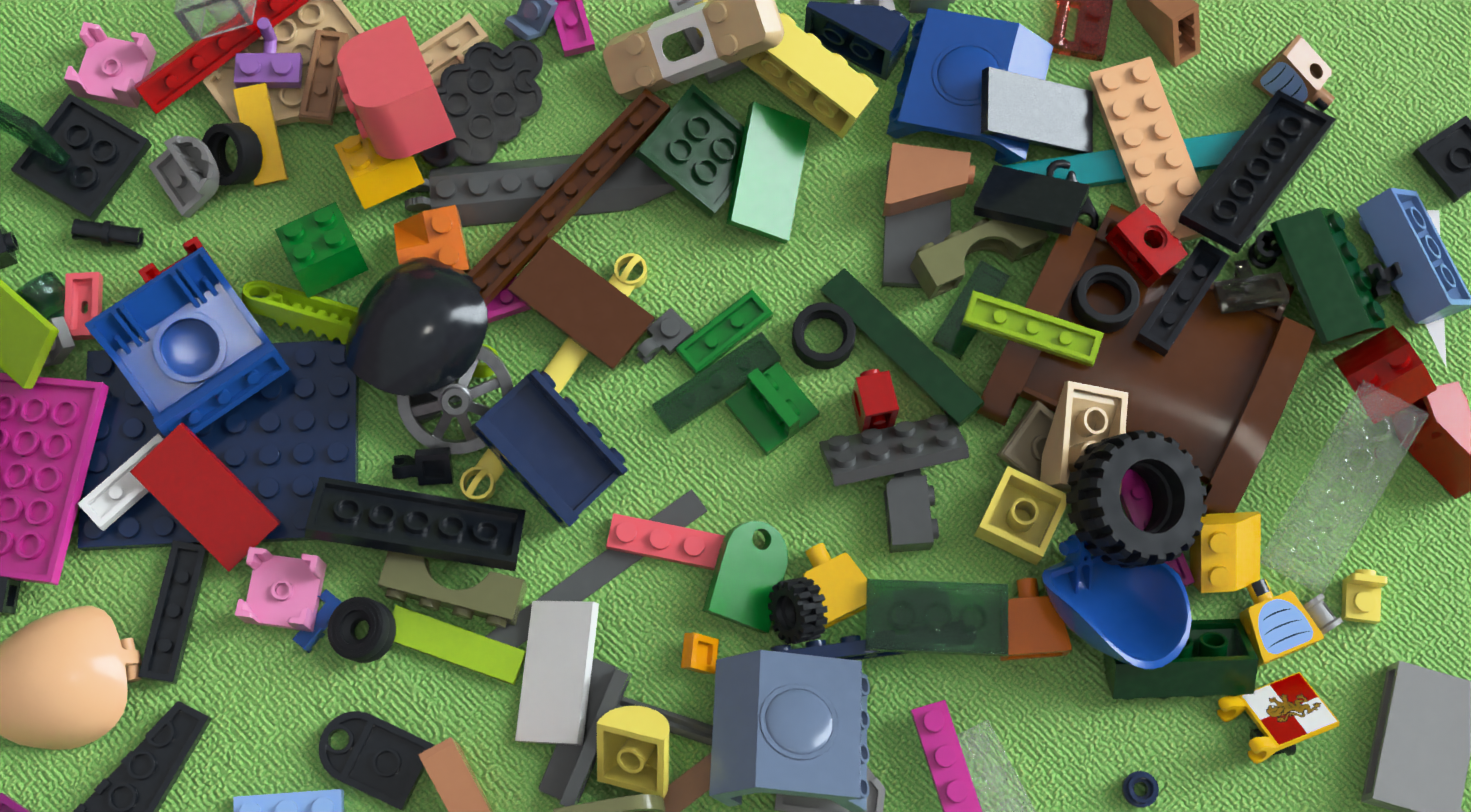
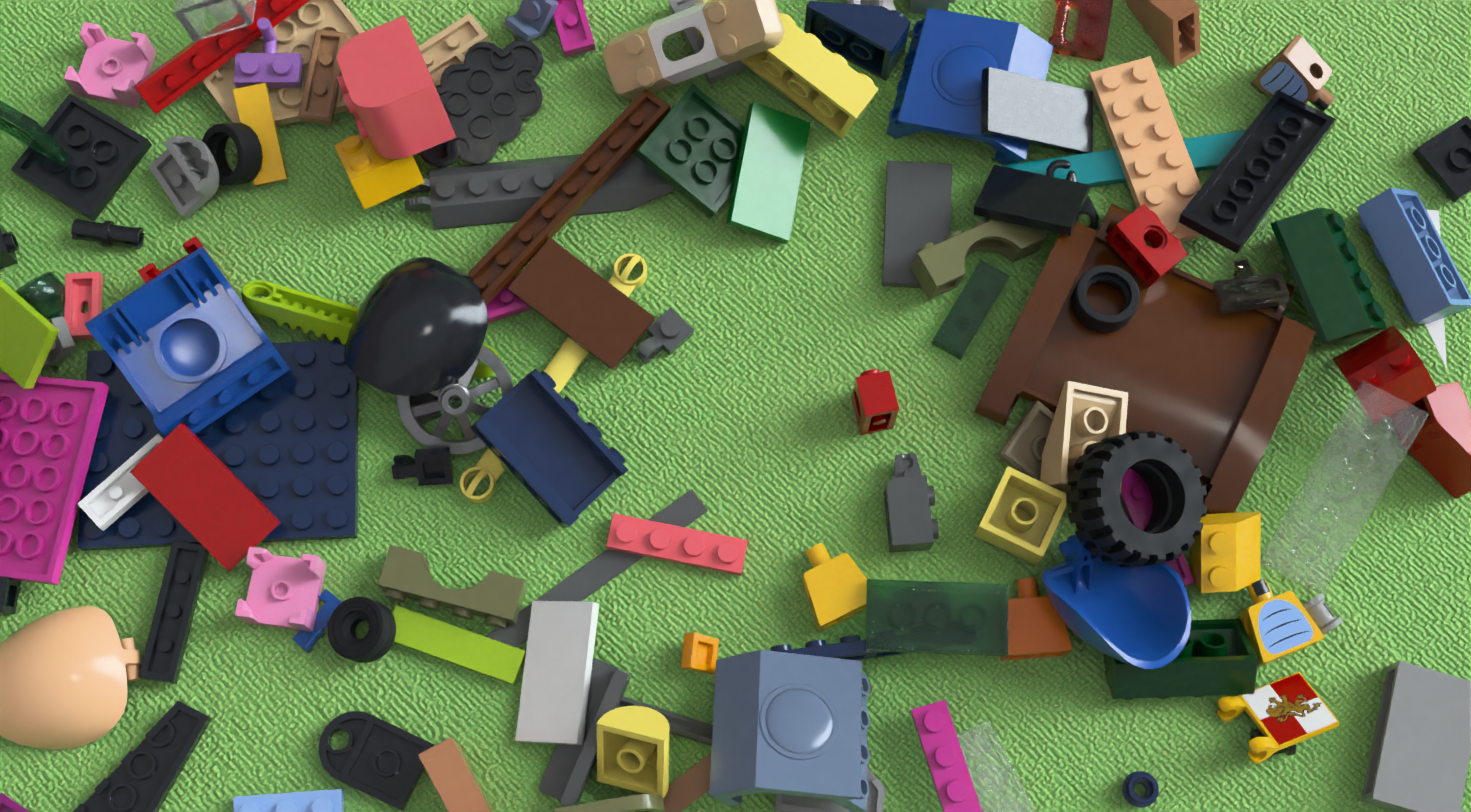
green brick [275,202,369,298] -> none
black plate [305,477,526,571] -> none
orange slope [394,205,471,274] -> none
clear green tile [652,332,781,434] -> none
green tile [675,289,773,377] -> none
tile [702,521,788,634] -> none
green bracket [725,362,820,456] -> none
black tyre [768,577,828,644] -> none
black tyre [792,302,856,369] -> none
dark grey plate [819,414,969,486] -> none
dark green tile [820,268,984,427] -> none
nougat slope [882,143,976,216] -> none
lime tile [962,290,1104,367] -> none
black plate [1136,239,1230,357] -> none
black bush [1247,230,1282,269] -> none
light yellow bracket [1341,569,1387,624] -> none
black plate [1363,262,1403,304] -> none

